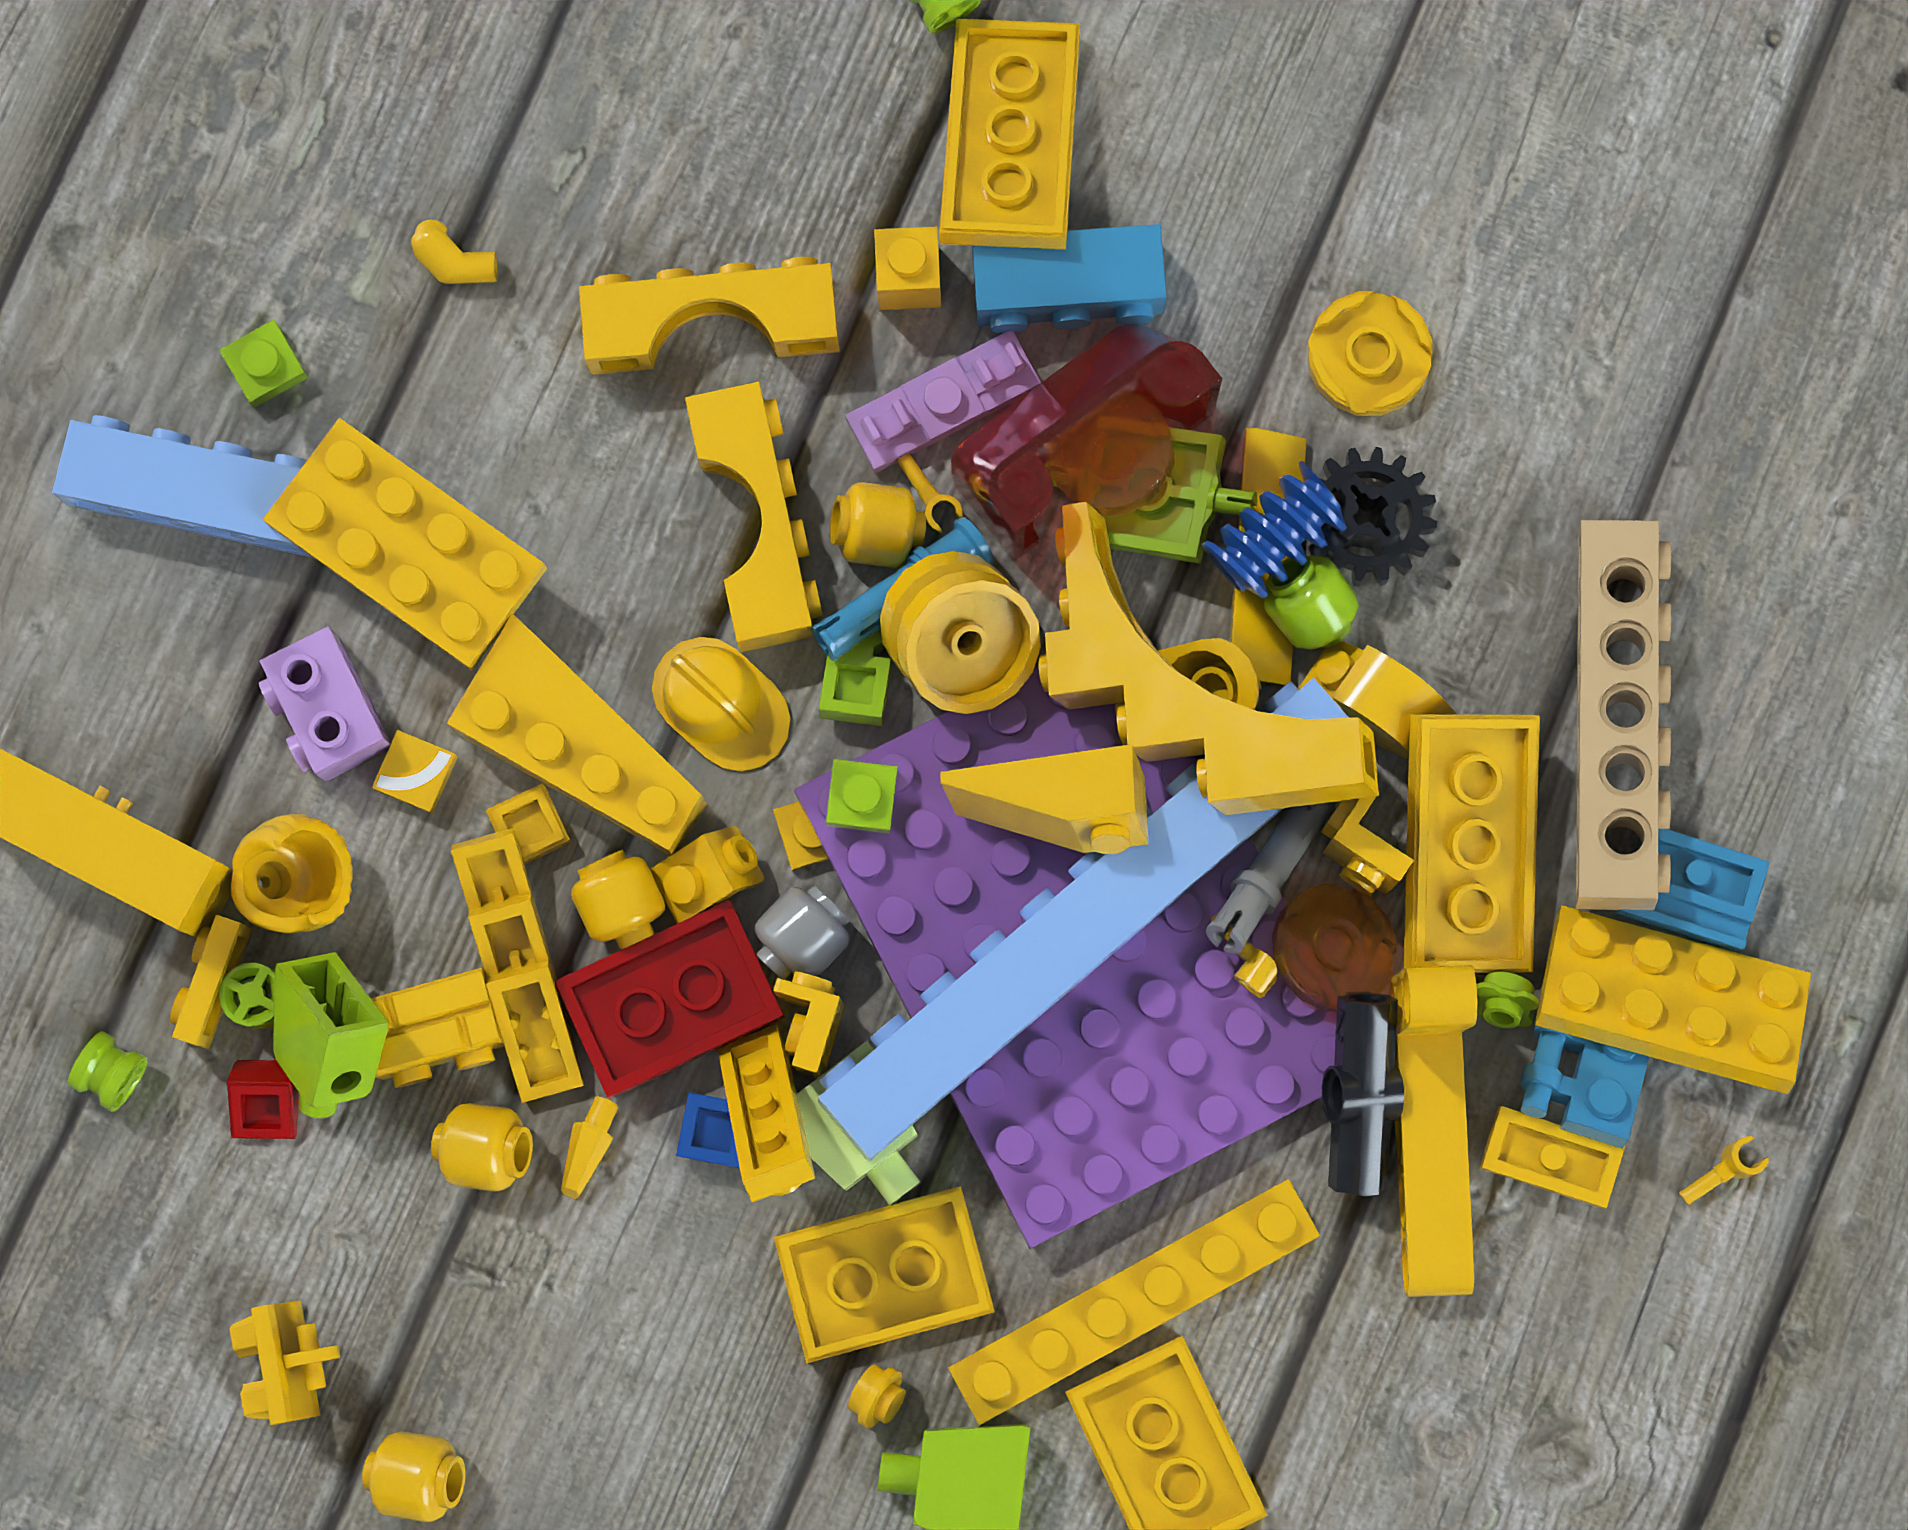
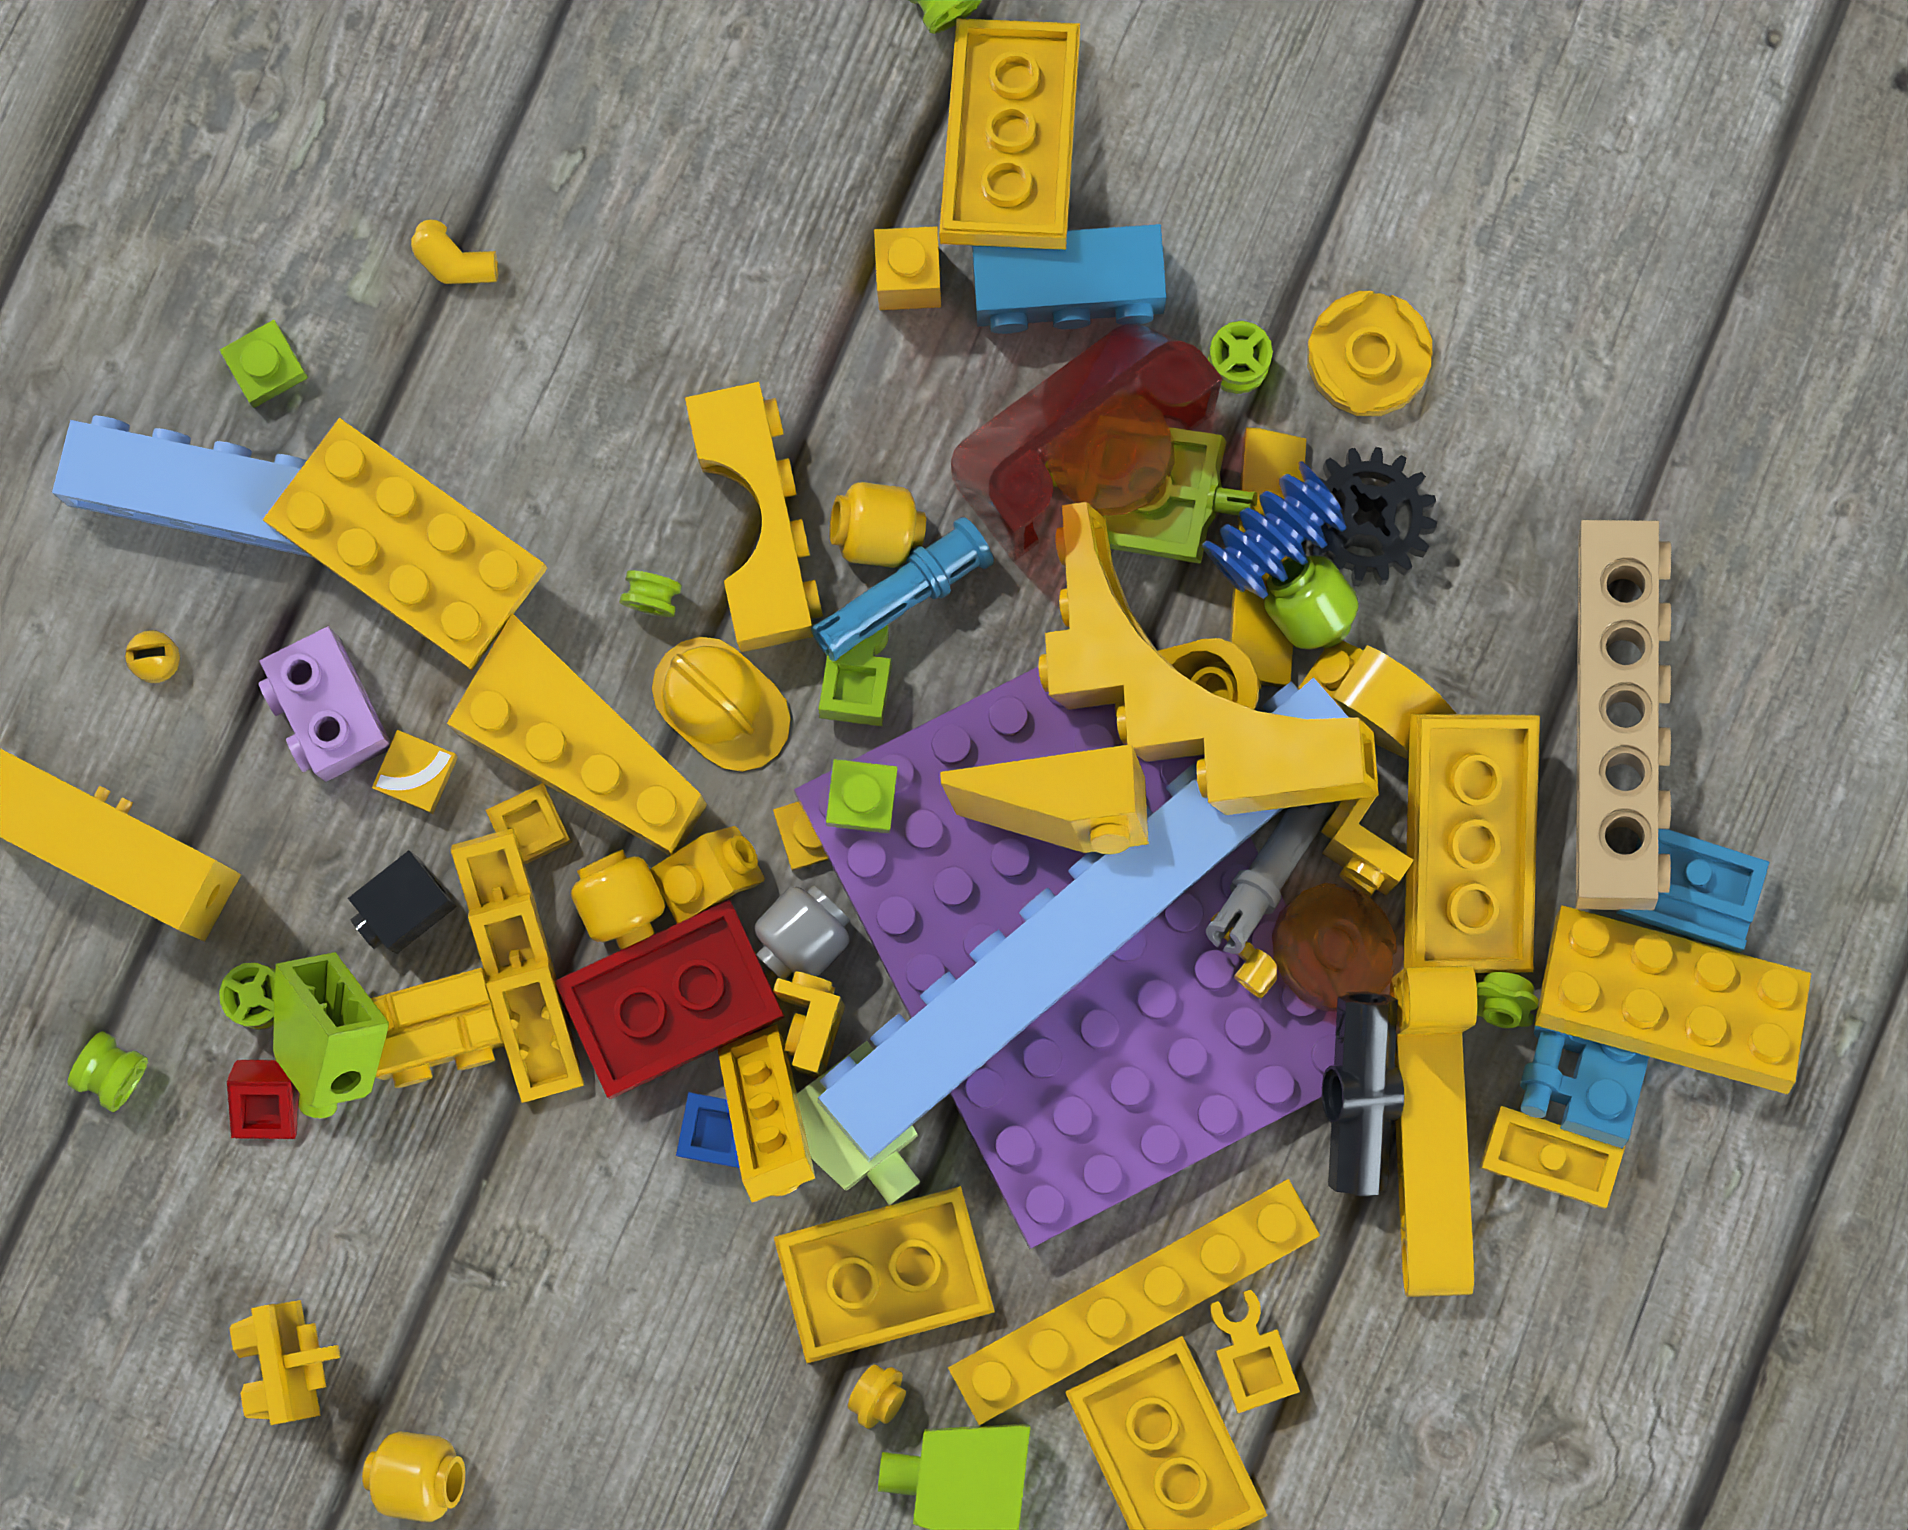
yellow plate [170,915,252,1049] -> none
yellow piece [230,814,353,933] -> none
yellow head [431,1103,533,1192] -> none
yellow bar [561,1096,618,1199] -> none
yellow arch [579,257,840,375] -> none
lavender plate [845,331,1041,474] -> none
yellow wheel [880,551,1041,714] -> none
yellow hand [897,454,963,533] -> none
yellow hand [1679,1136,1769,1205] -> none
none -> yellow hinge [125,630,180,683]
none -> black brick [348,850,457,954]
none -> lime bush [619,570,682,617]
none -> lime wheel [1207,321,1273,394]
none -> yellow plate [1210,1290,1300,1414]

